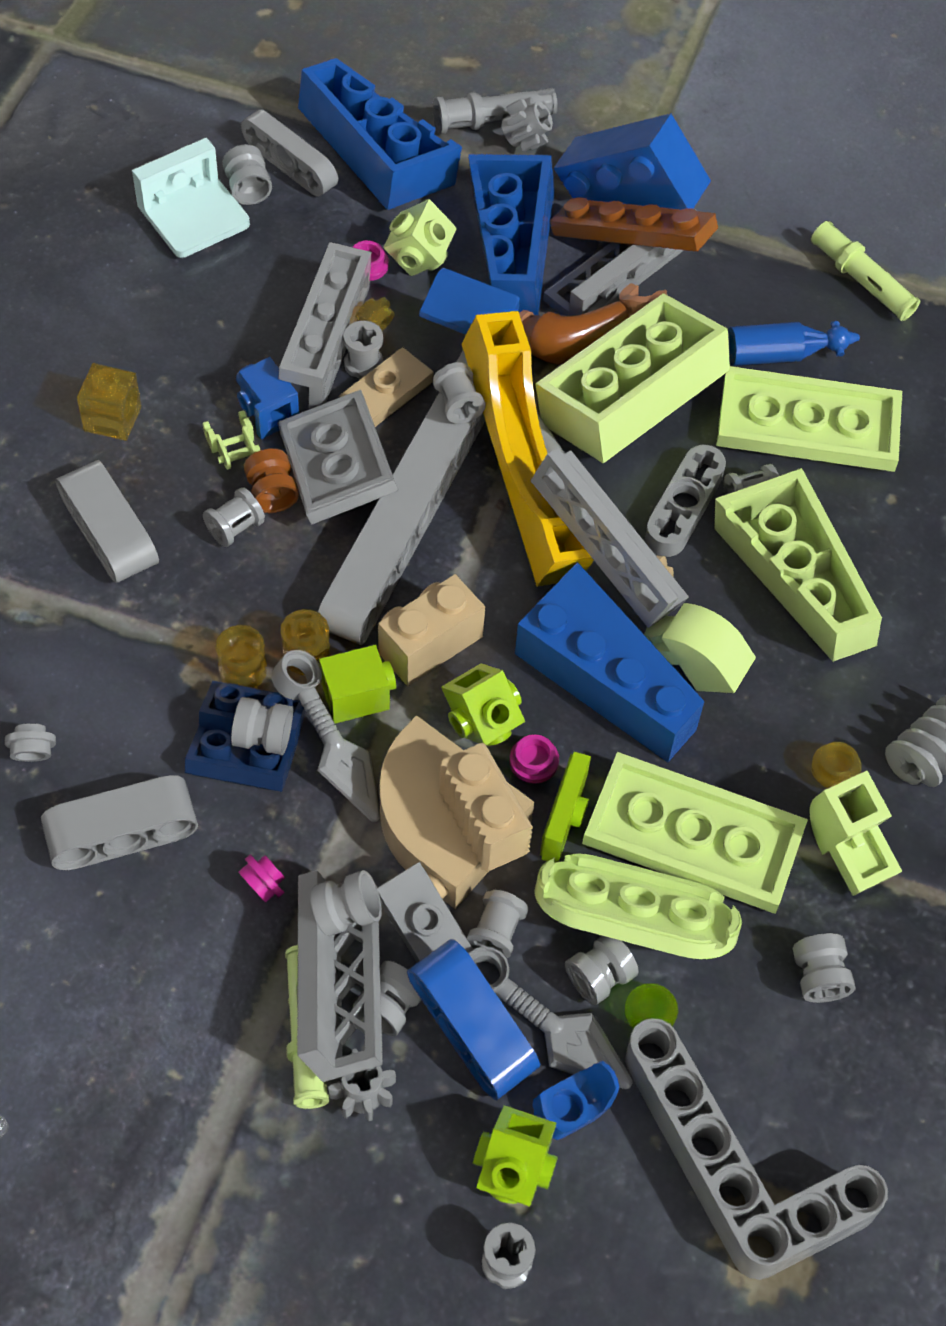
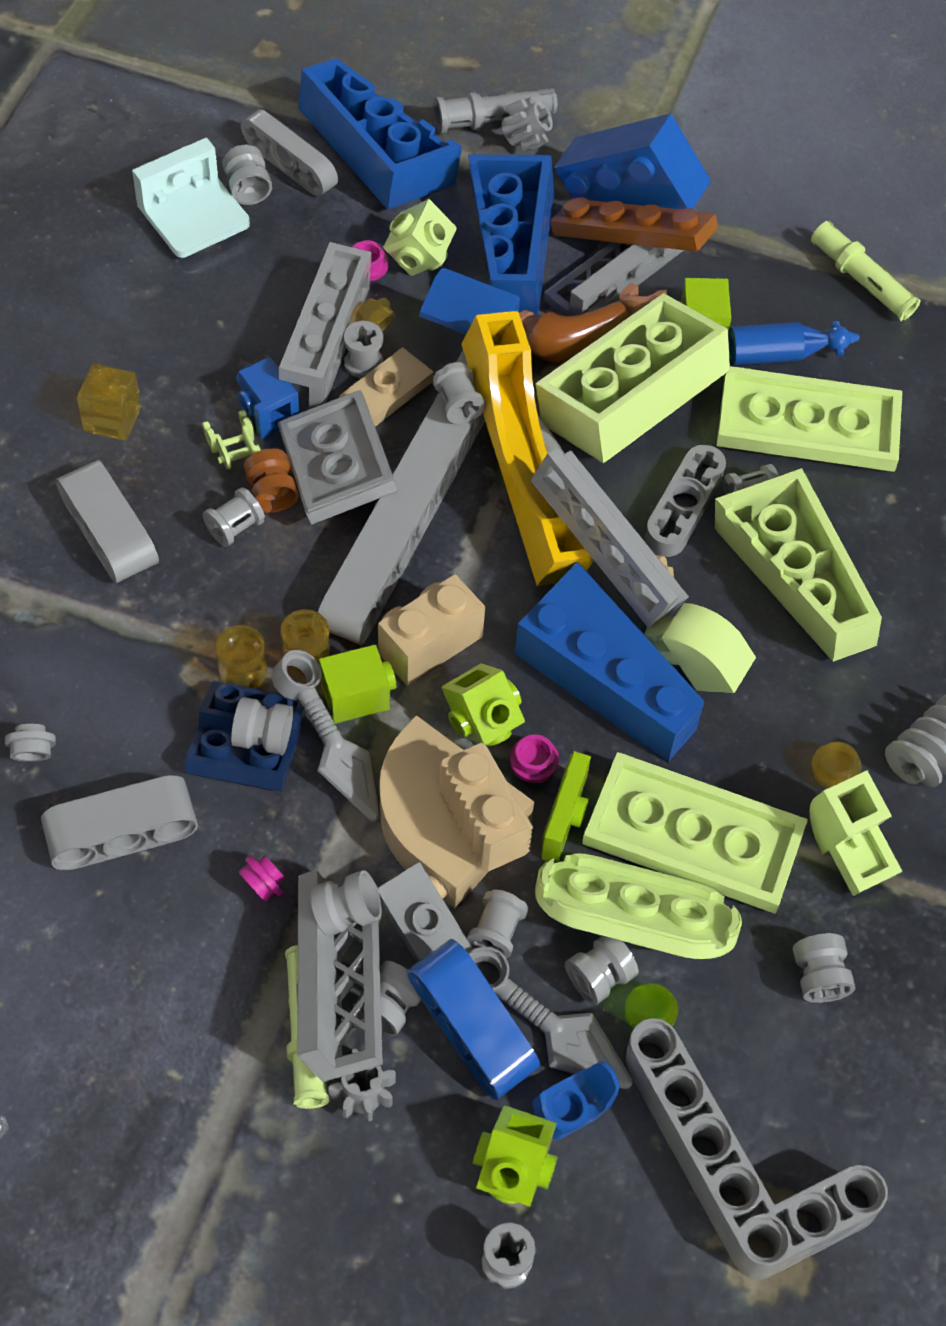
none -> lime brick [680,278,731,332]

